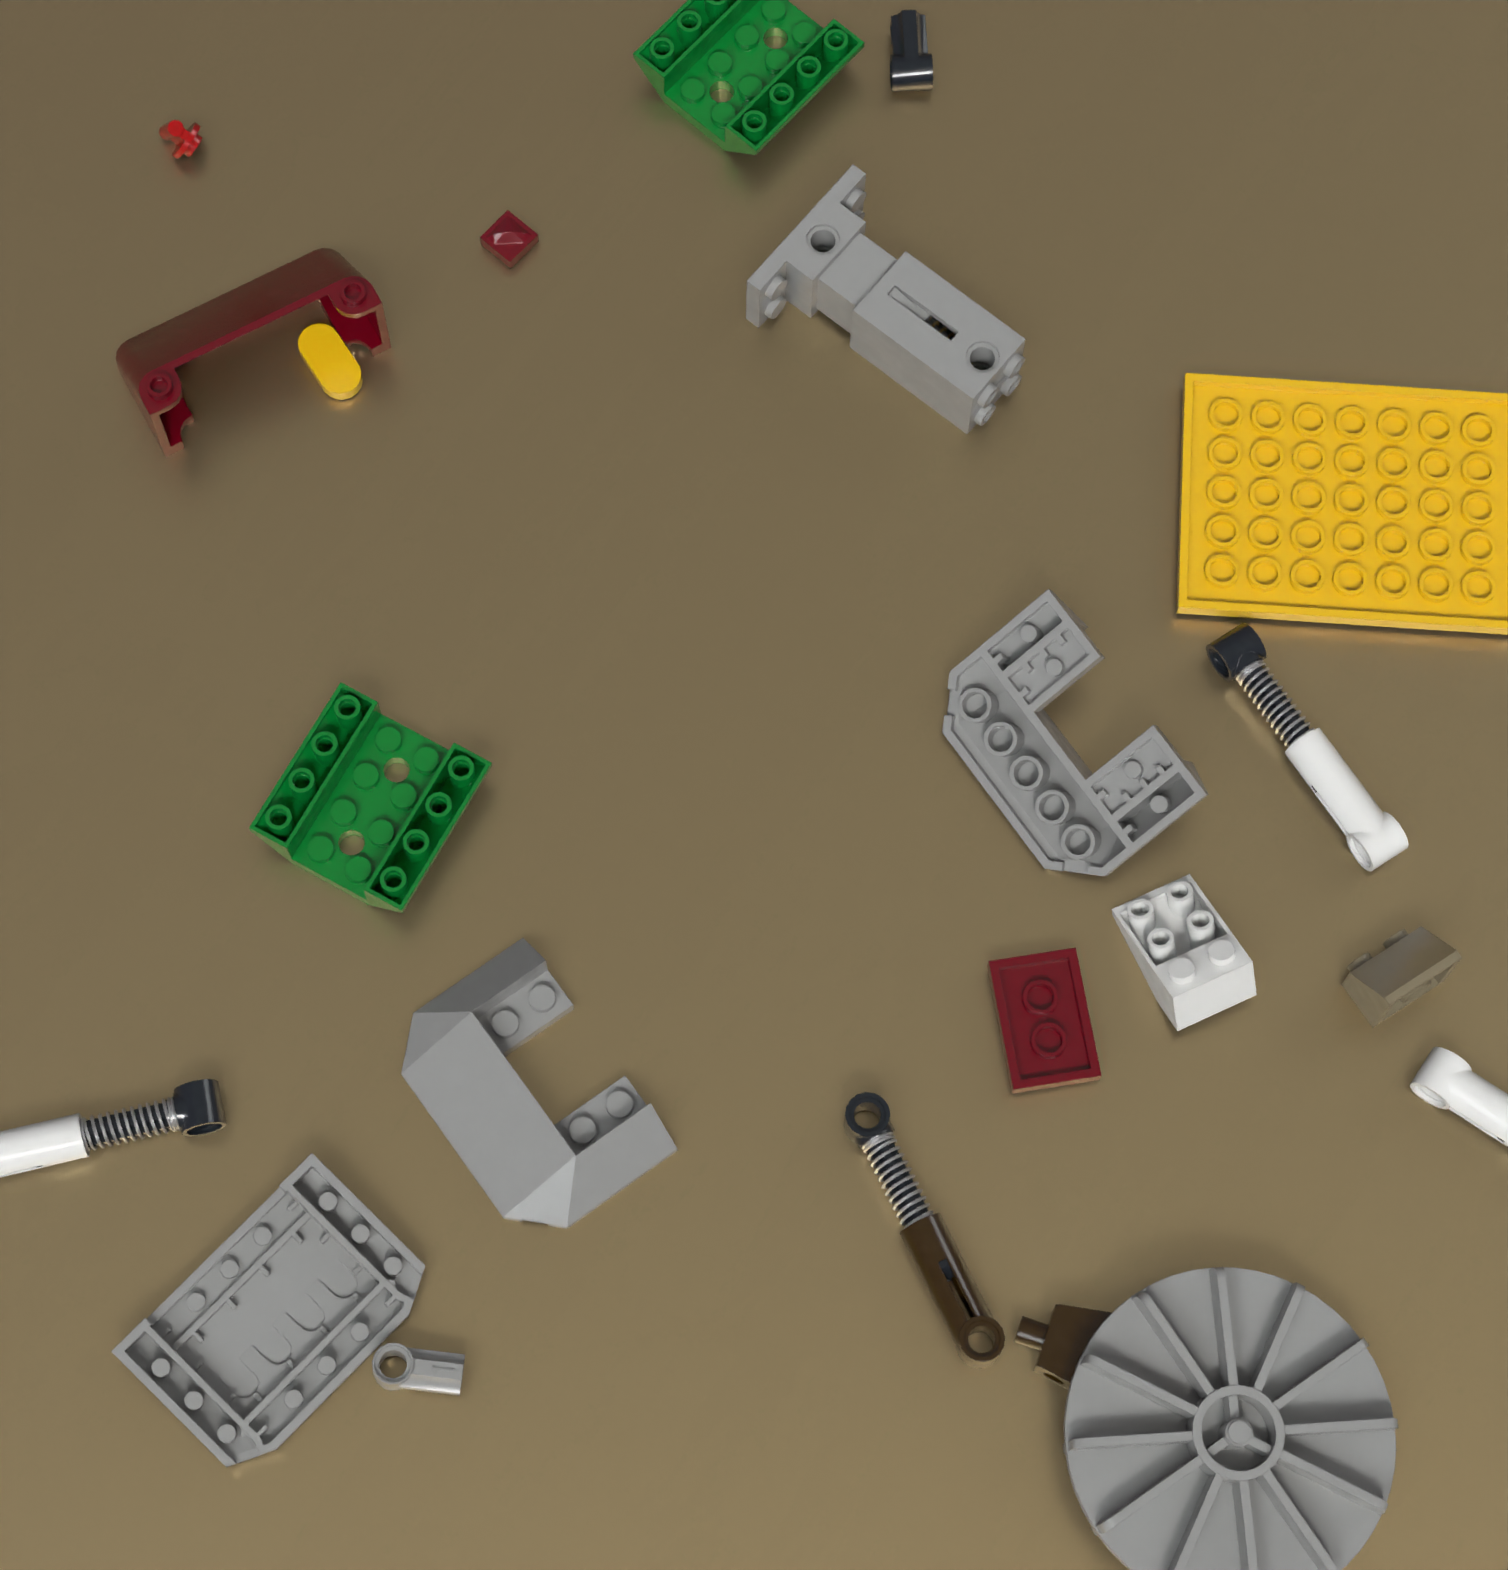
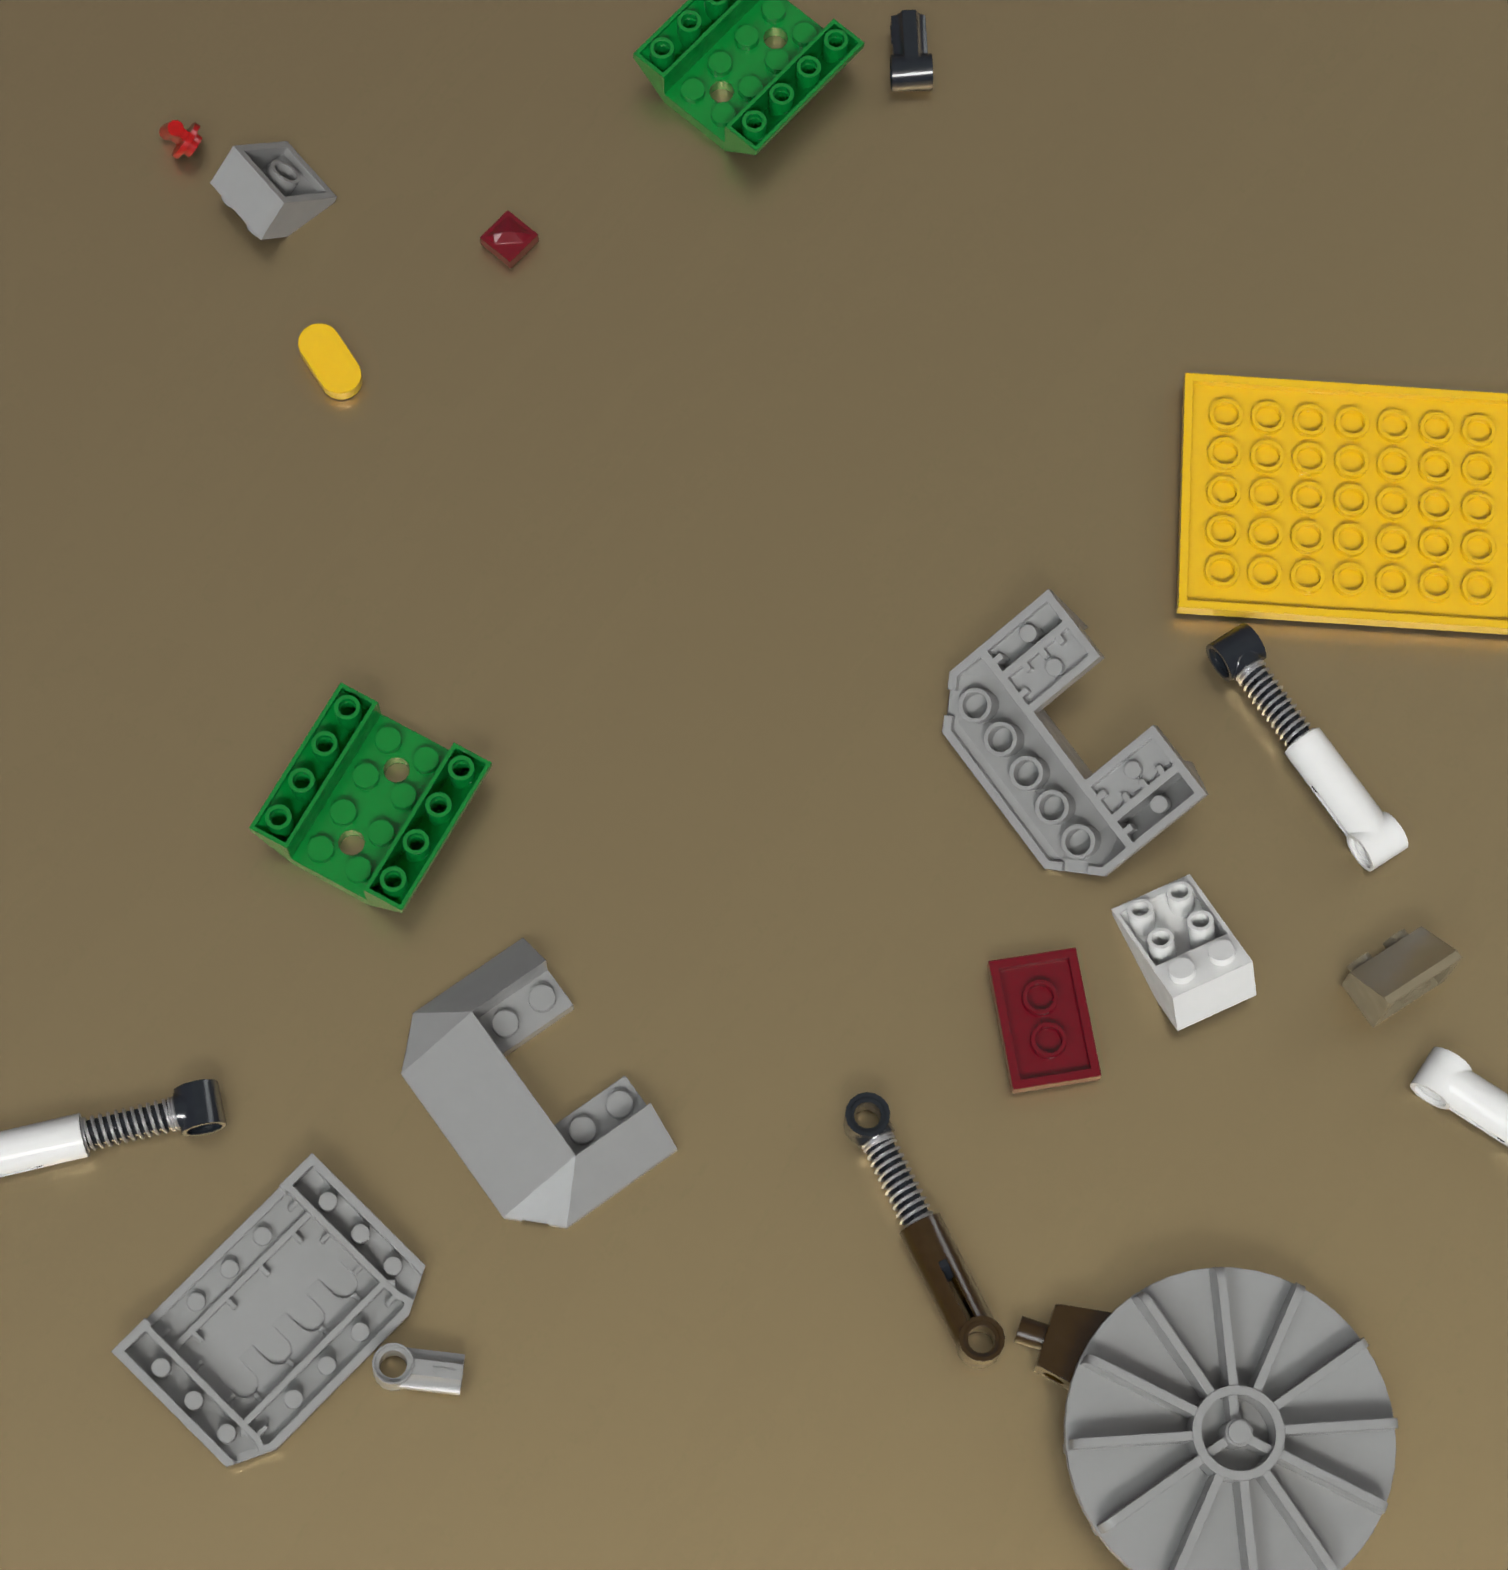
dark red windscreen [115,248,391,457] -> none
light grey brick [746,165,1026,434] -> none
none -> light grey slope [210,141,337,240]

